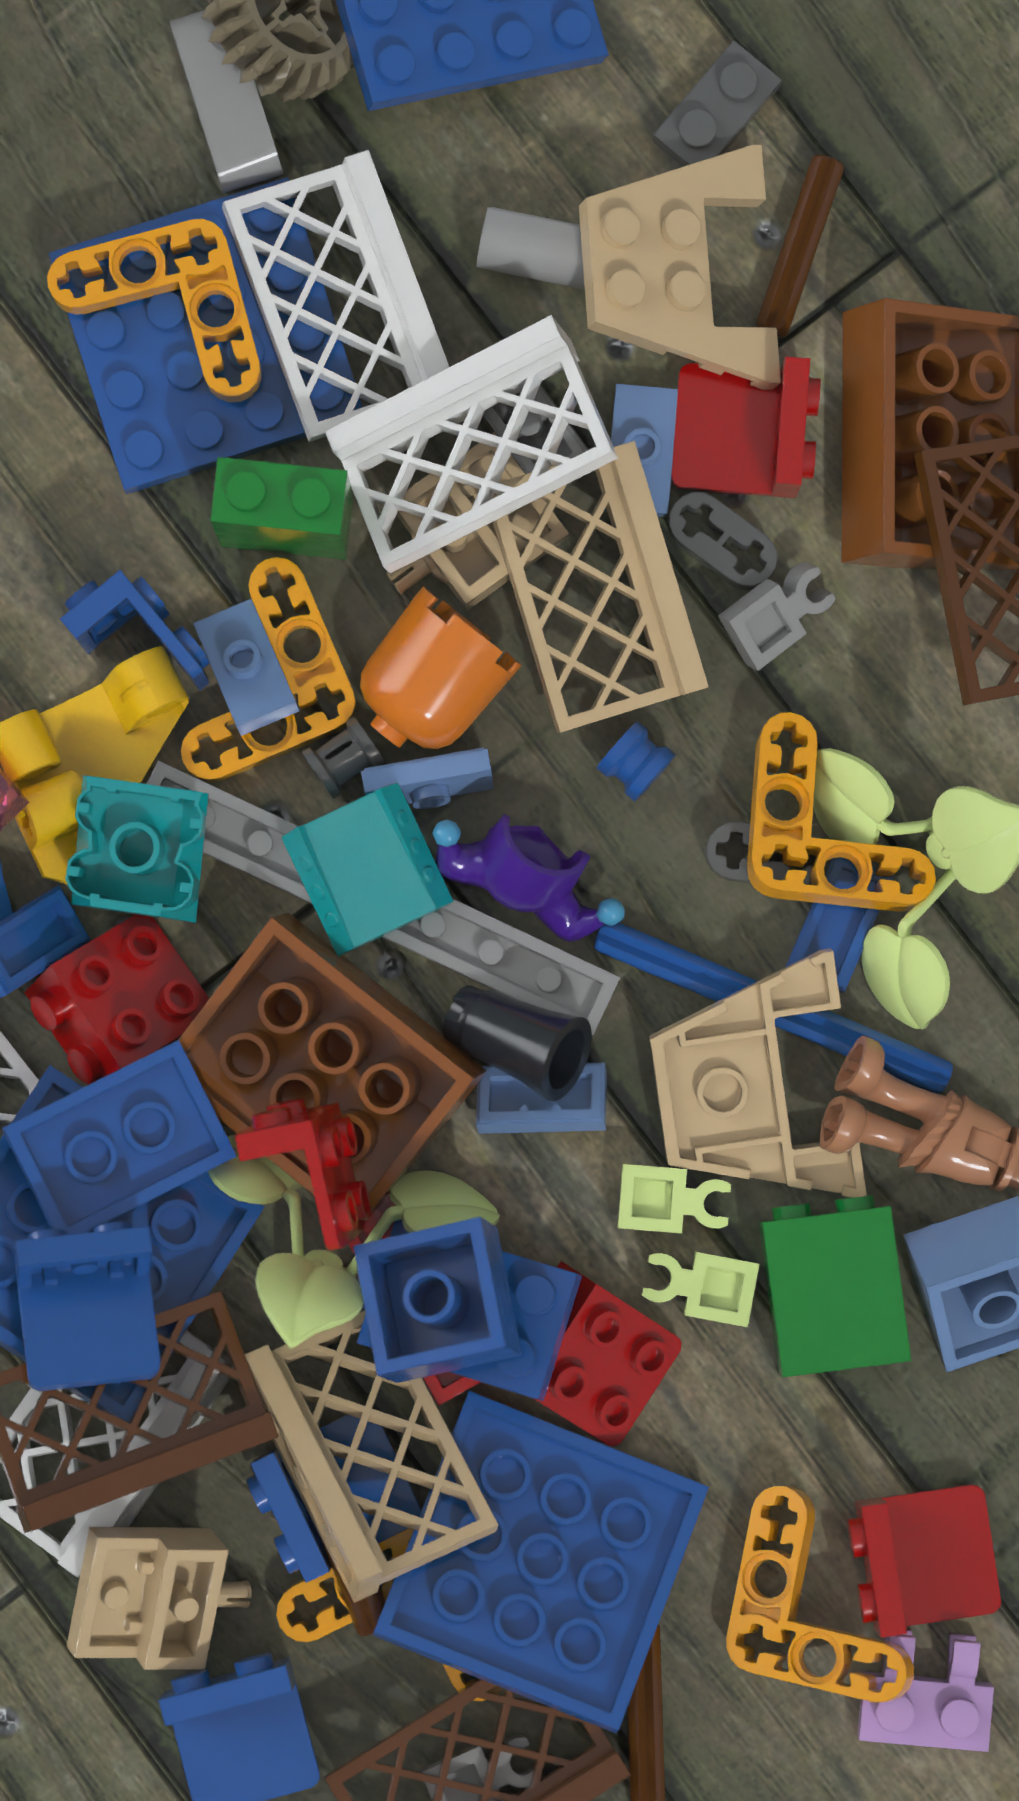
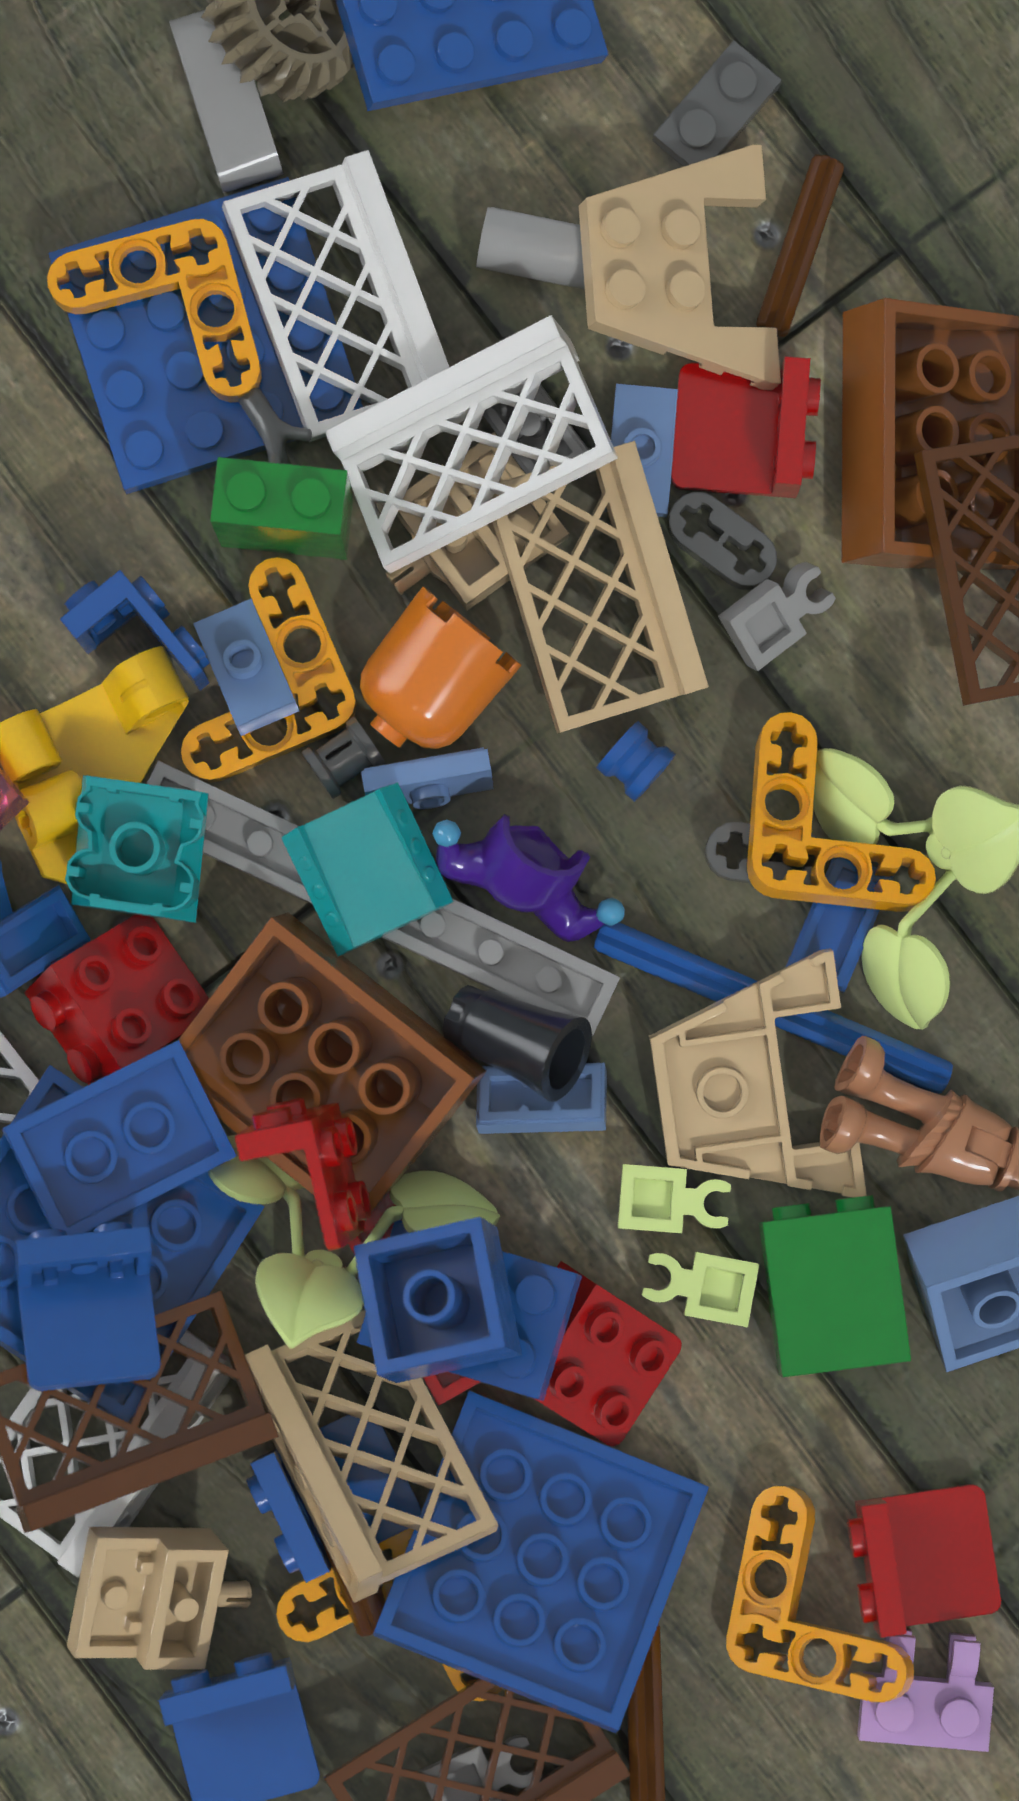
none -> dark grey bar [239,388,312,464]

